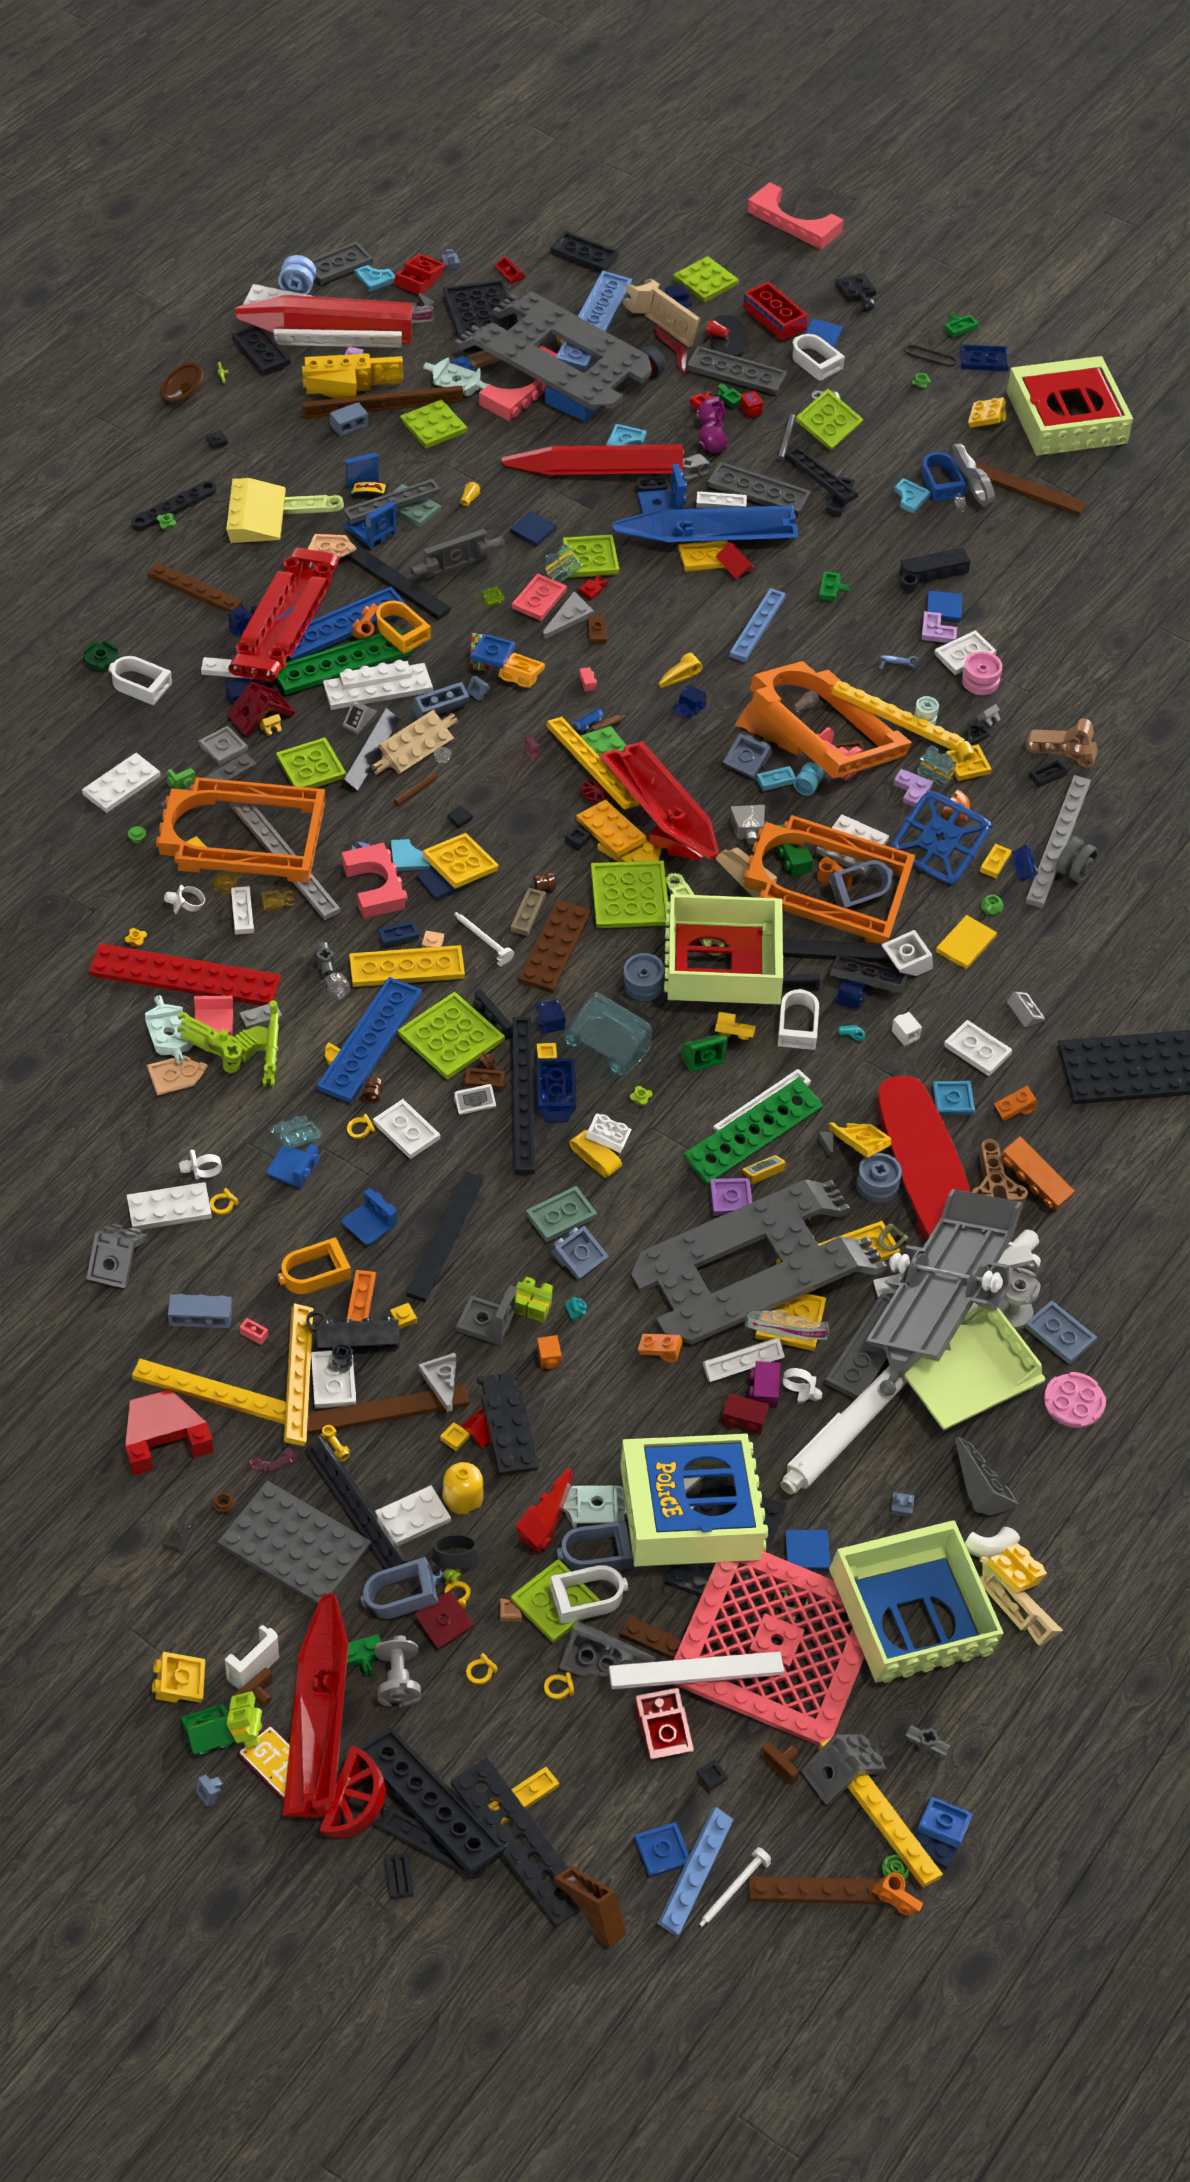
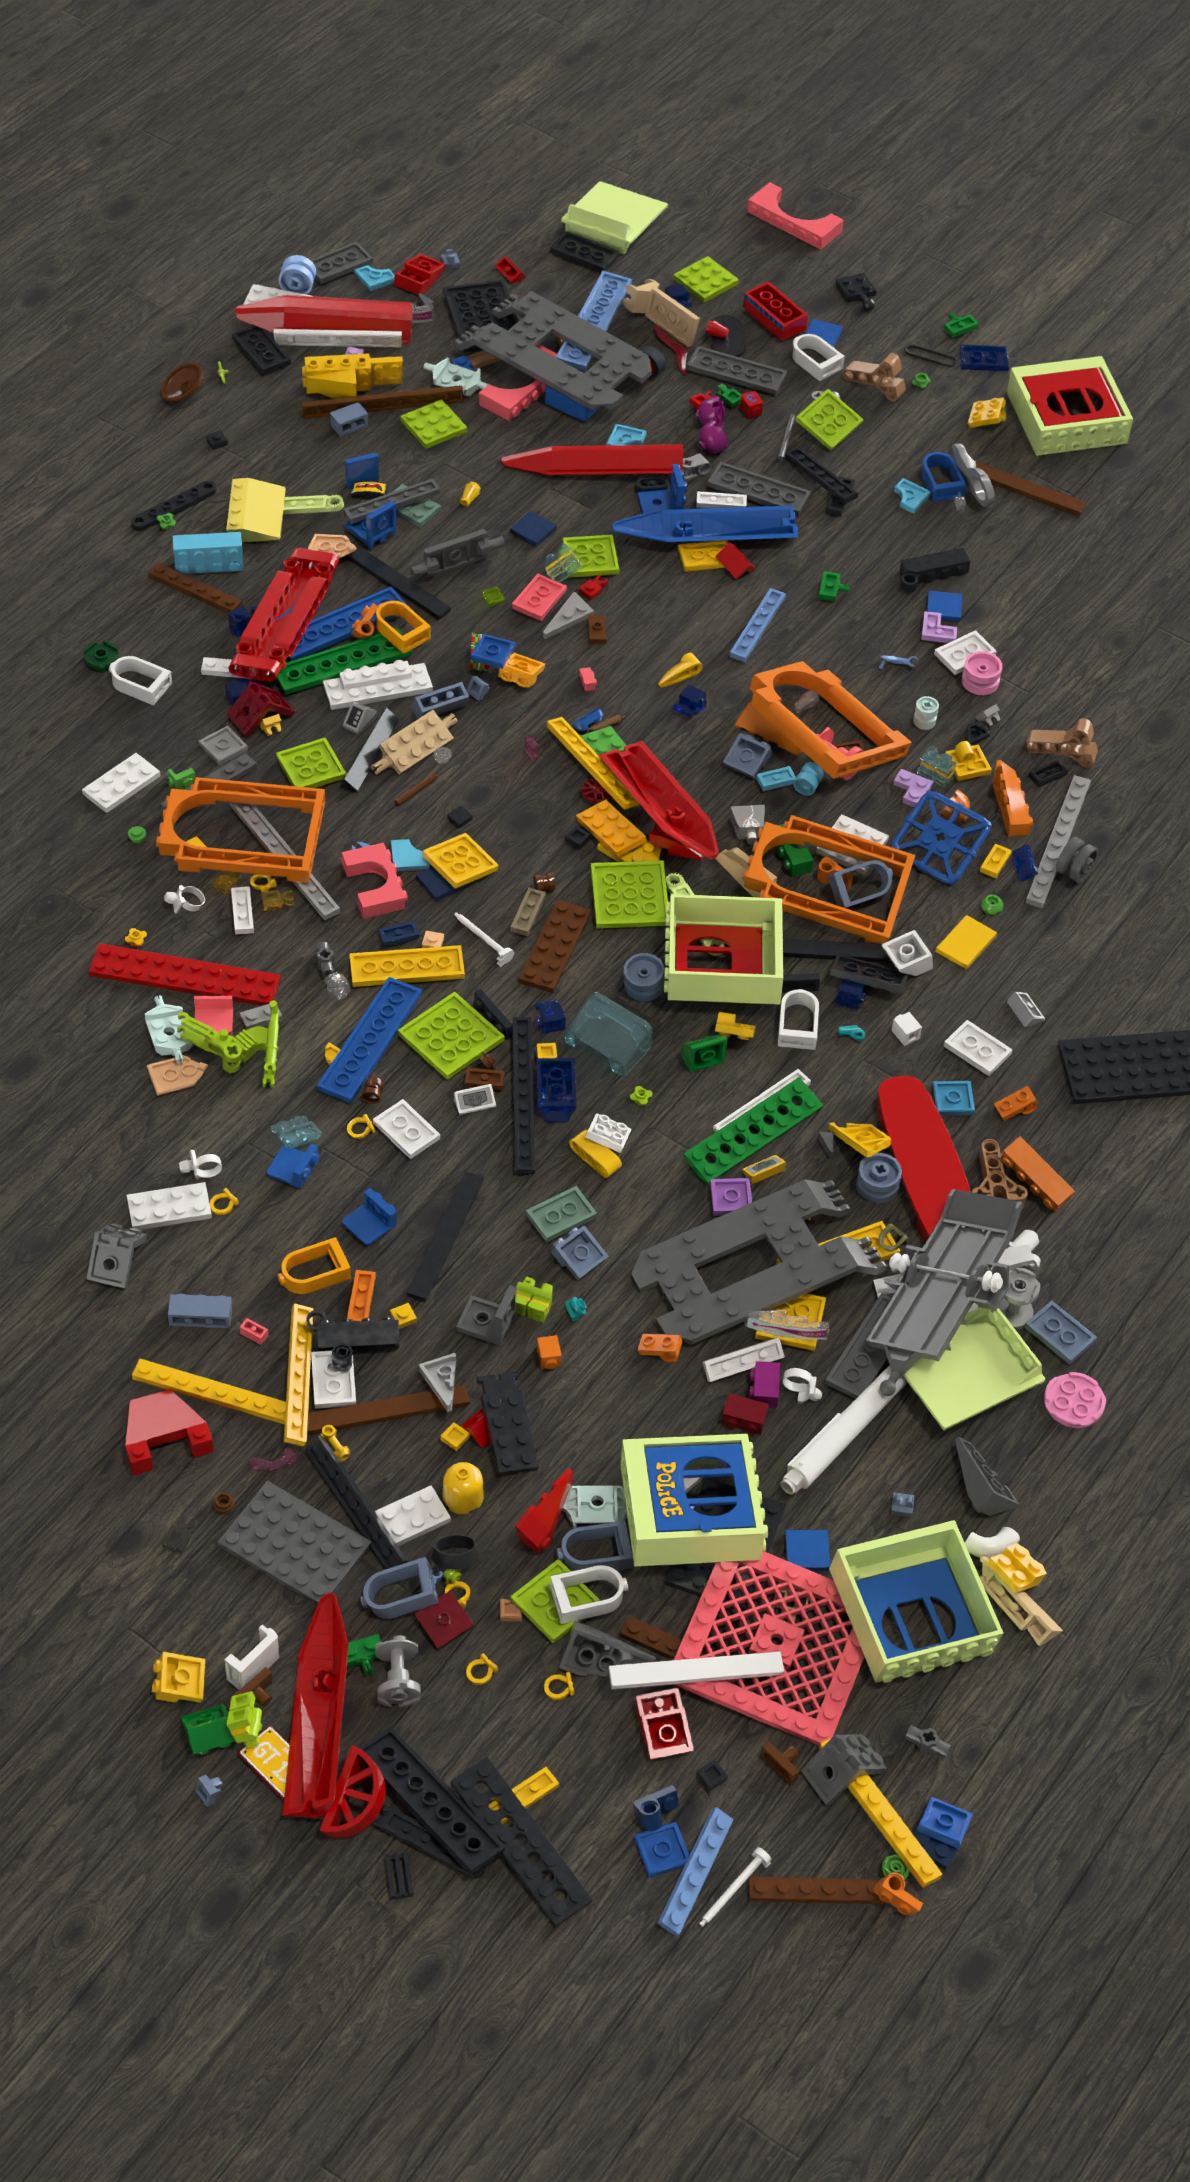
reddish brown arch [555,1865,626,1947] -> none
yellow plate [831,681,964,750] -> none
none -> medium azure brick [173,532,243,574]
none -> yellow piece [250,874,277,895]
none -> yellowish green door [561,181,668,255]
none -> dark blue plate [633,1785,679,1831]
none -> medium nougat beam [842,353,906,402]
none -> orange wedge [992,760,1033,837]

